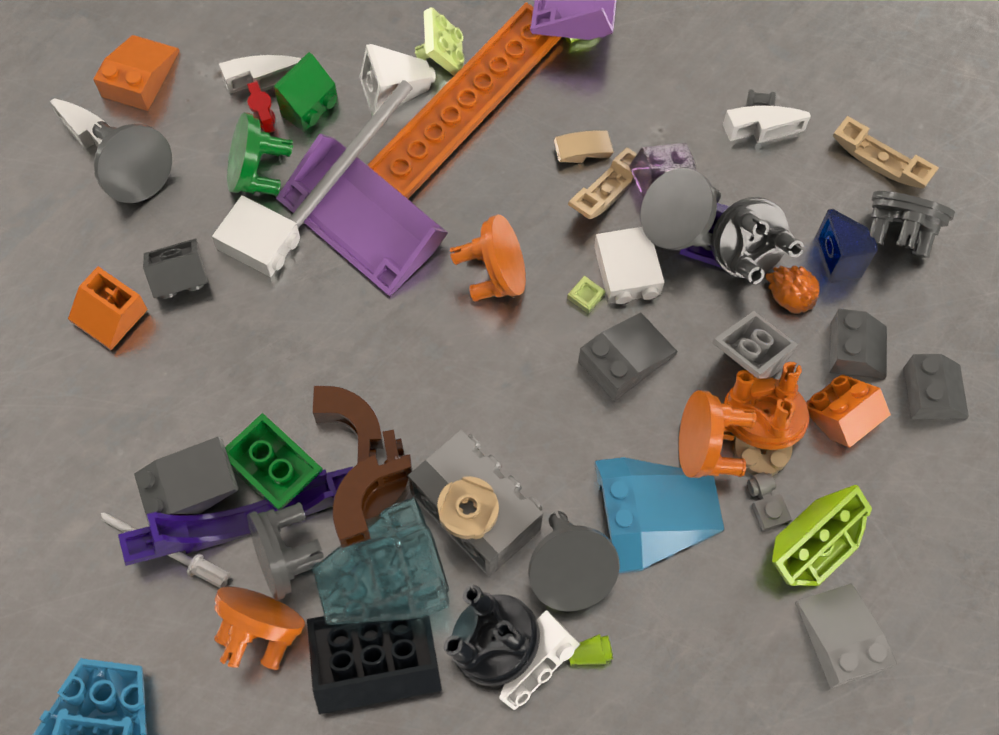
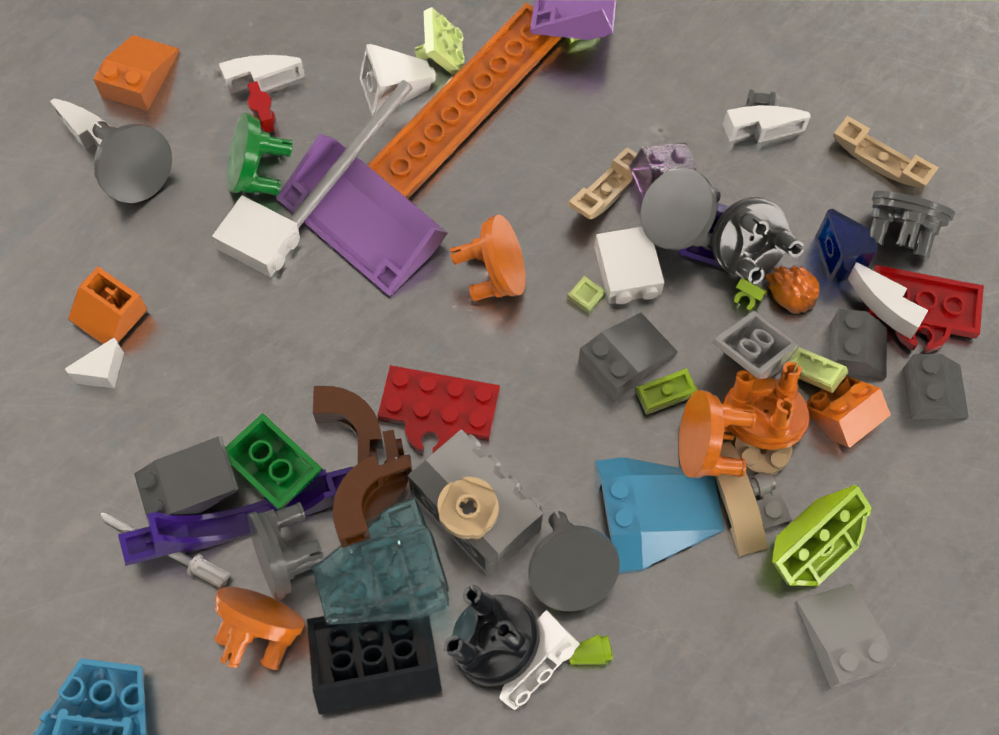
dark grey slope [143,238,208,299] -> none
green slope [274,52,338,132] -> none
tan slope [553,131,614,163] -> none
none -> white slope [65,338,124,389]
none -> red plate [377,365,500,455]
none -> lime plate [635,368,698,415]
none -> tan slope [715,441,768,557]
none -> lime tile [734,278,767,310]
none -> yellowish green plate [788,347,848,393]
none -> white slope [848,262,928,339]
none -> red plate [867,265,984,353]

